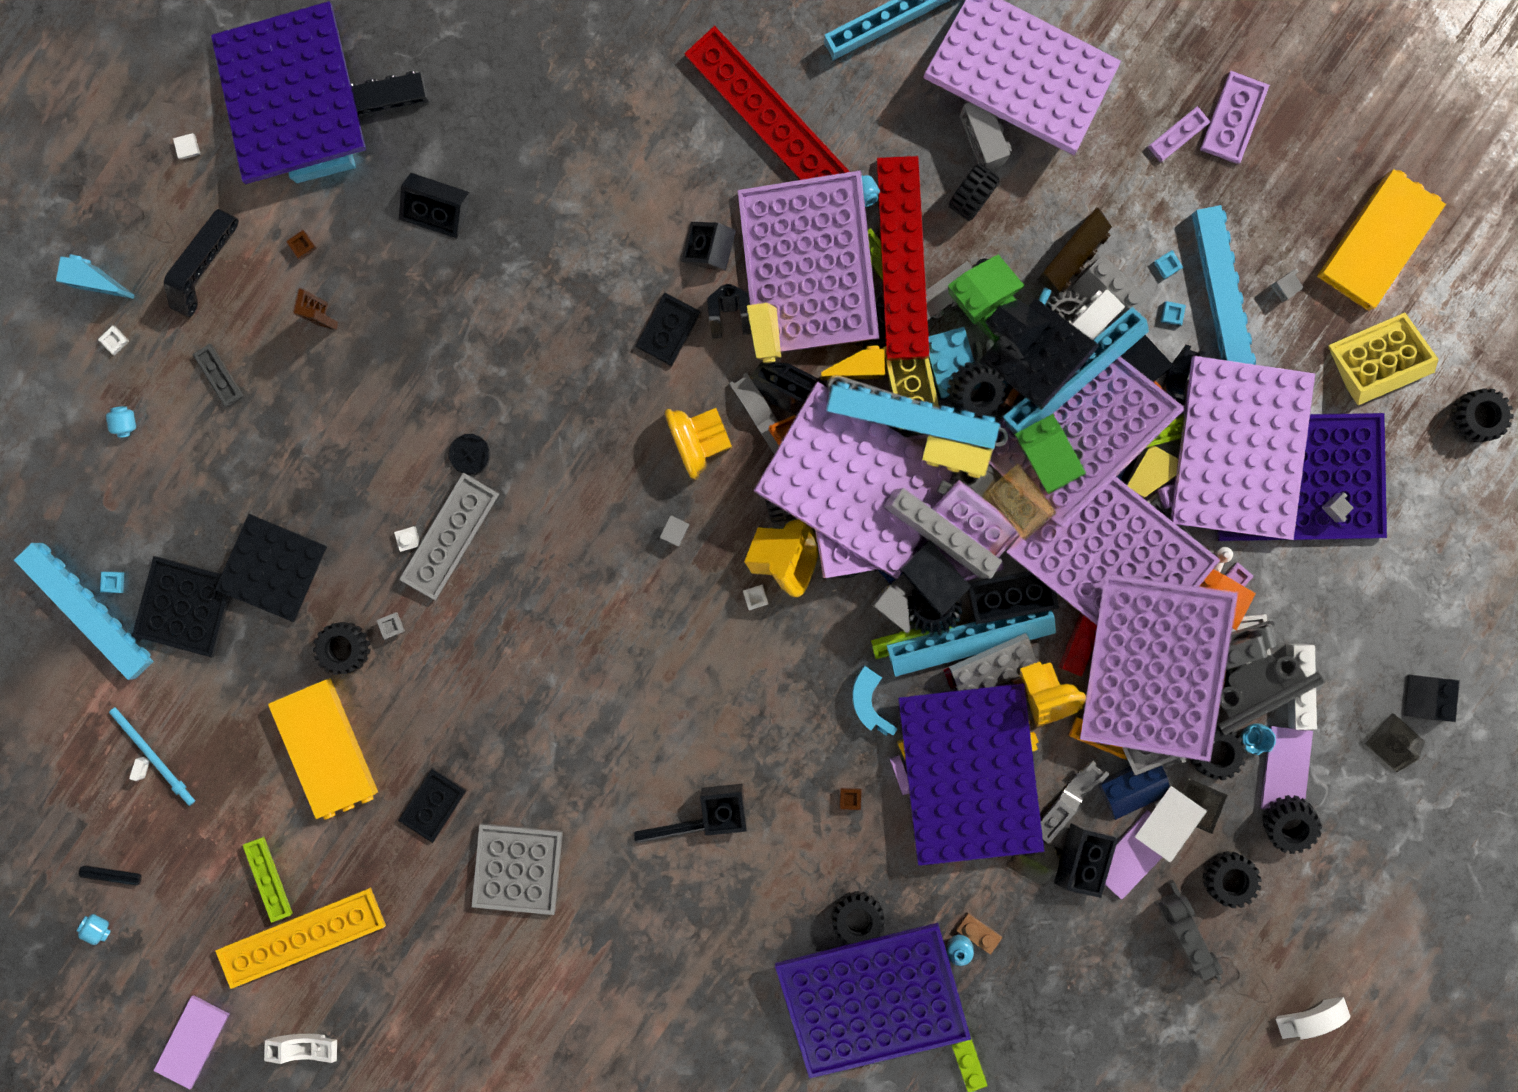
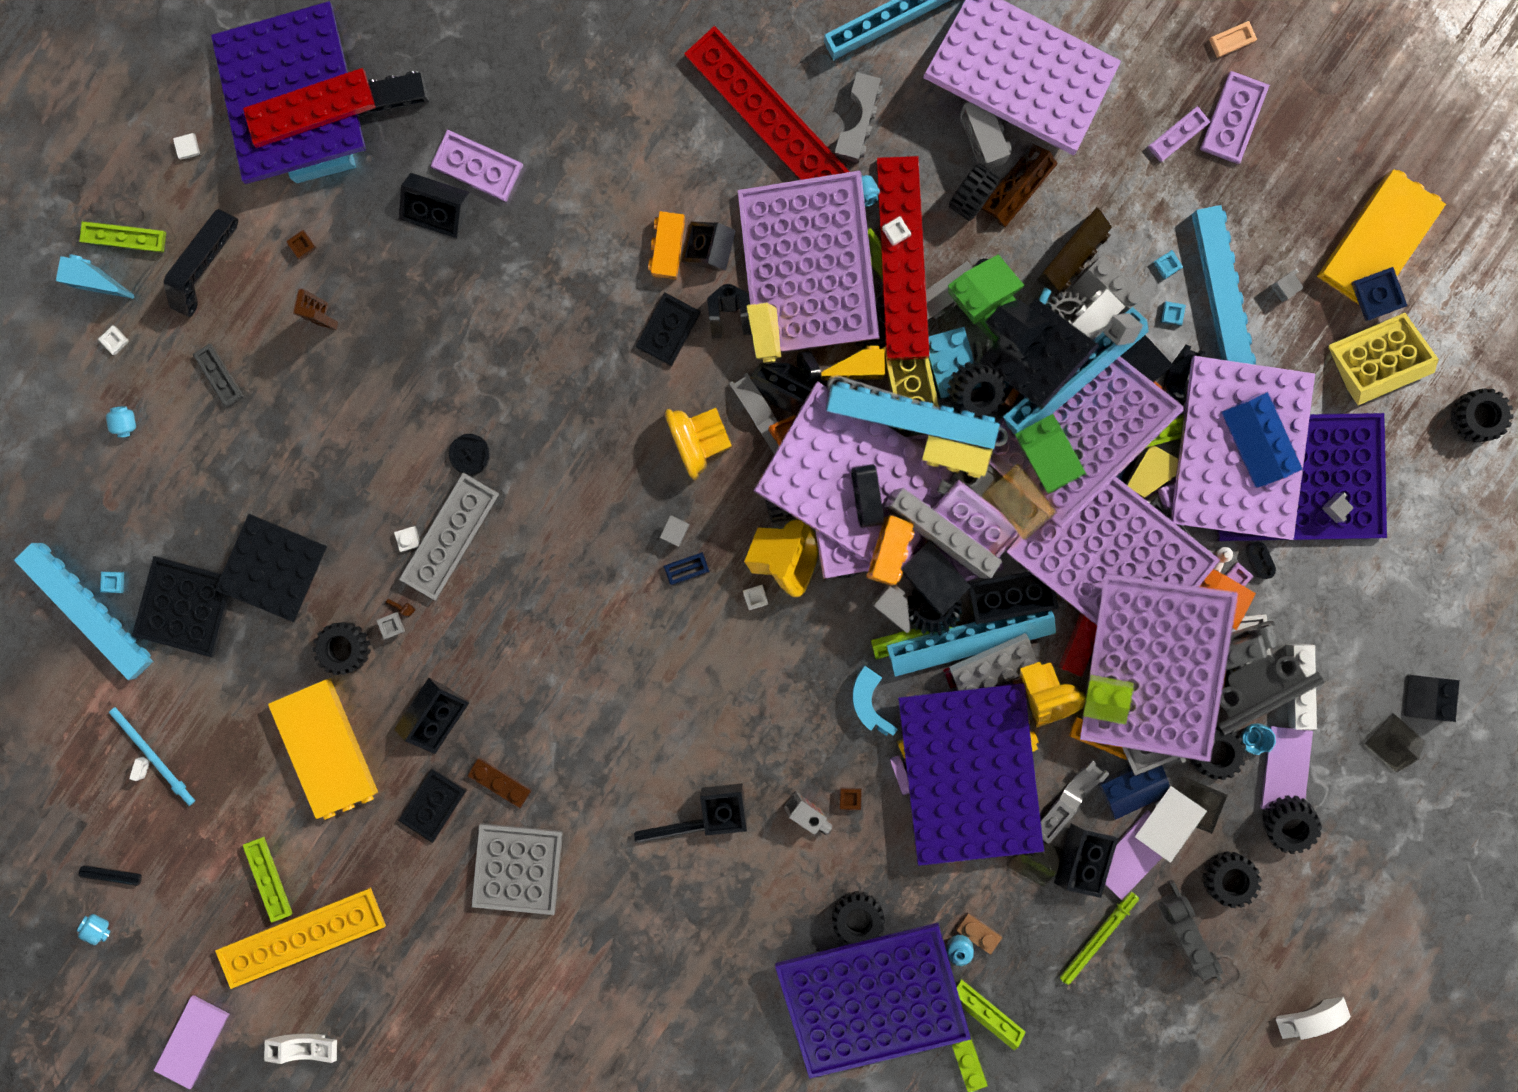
none -> lime plate [79,221,166,253]
none -> red plate [243,68,376,148]
none -> reddish brown hand [386,599,416,617]
none -> black slope [394,678,469,754]
none -> lavender tile [430,129,523,202]
none -> reddish brown plate [468,757,532,808]
none -> light orange brick [648,211,685,280]
none -> dark blue tile [664,552,710,585]
none -> light grey torso [784,791,832,835]
none -> black beam [797,351,821,384]
none -> light grey arch [834,72,883,164]
none -> black beam [851,464,884,528]
none -> light orange brick [866,515,914,586]
none -> white tile [882,217,911,246]
none -> lime plate [956,979,1026,1050]
none -> reddish brown fence [981,144,1058,228]
none -> lime axle [1060,892,1139,985]
none -> lime slope [1083,675,1134,725]
none -> light grey panel [1103,313,1143,346]
none -> light nougat tile [1209,21,1257,58]
none -> blue slope [1221,392,1303,488]
none -> black beam [1246,541,1276,579]
none -> dark blue tile [1351,267,1408,321]

